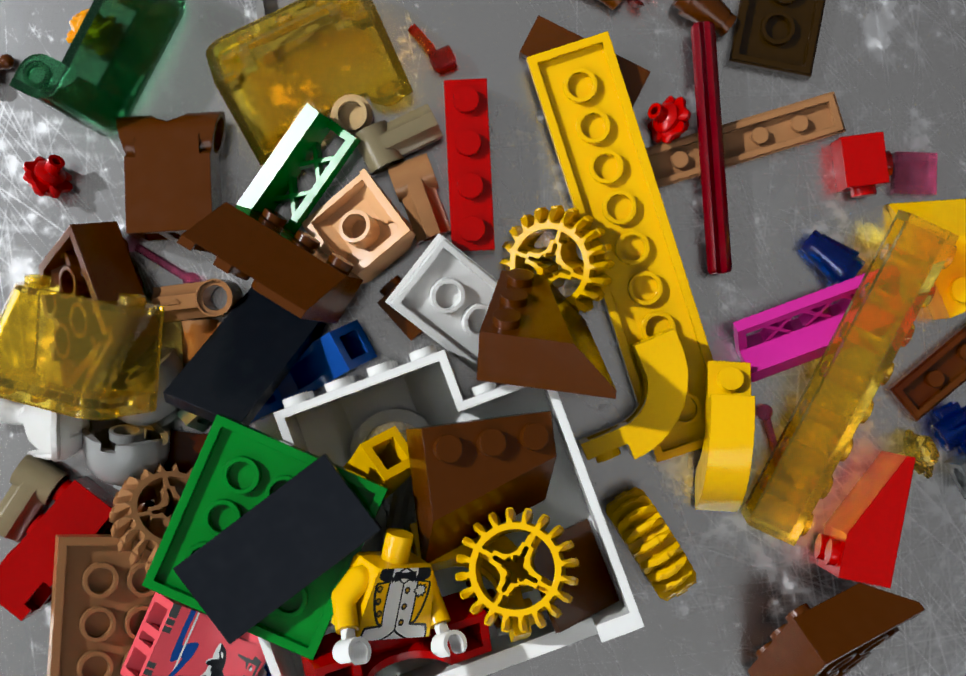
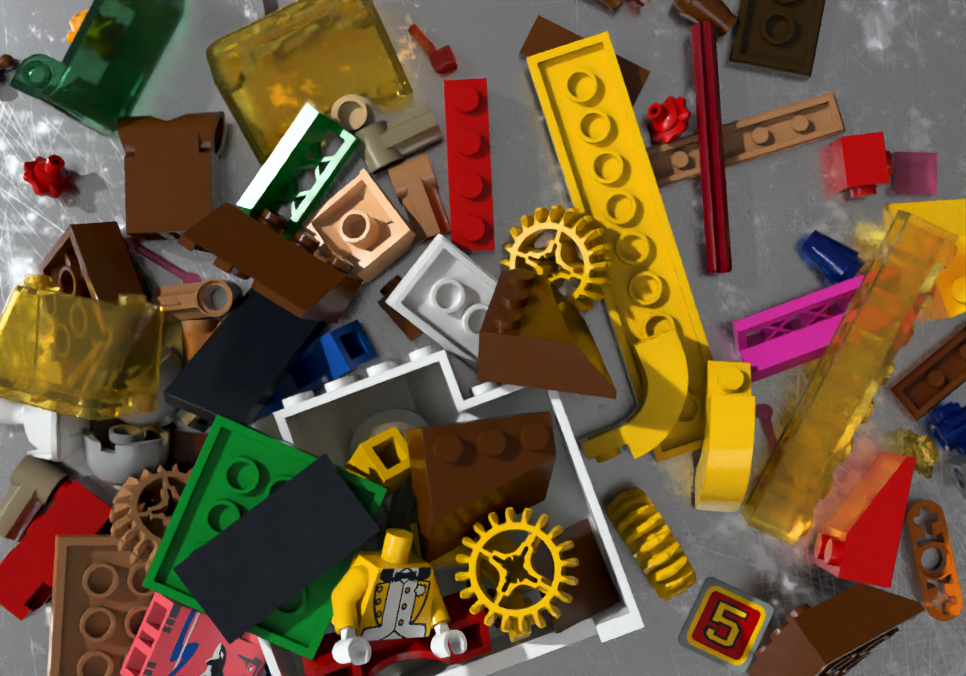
none -> sticker [678,577,774,674]
none -> orange beam [903,498,963,621]

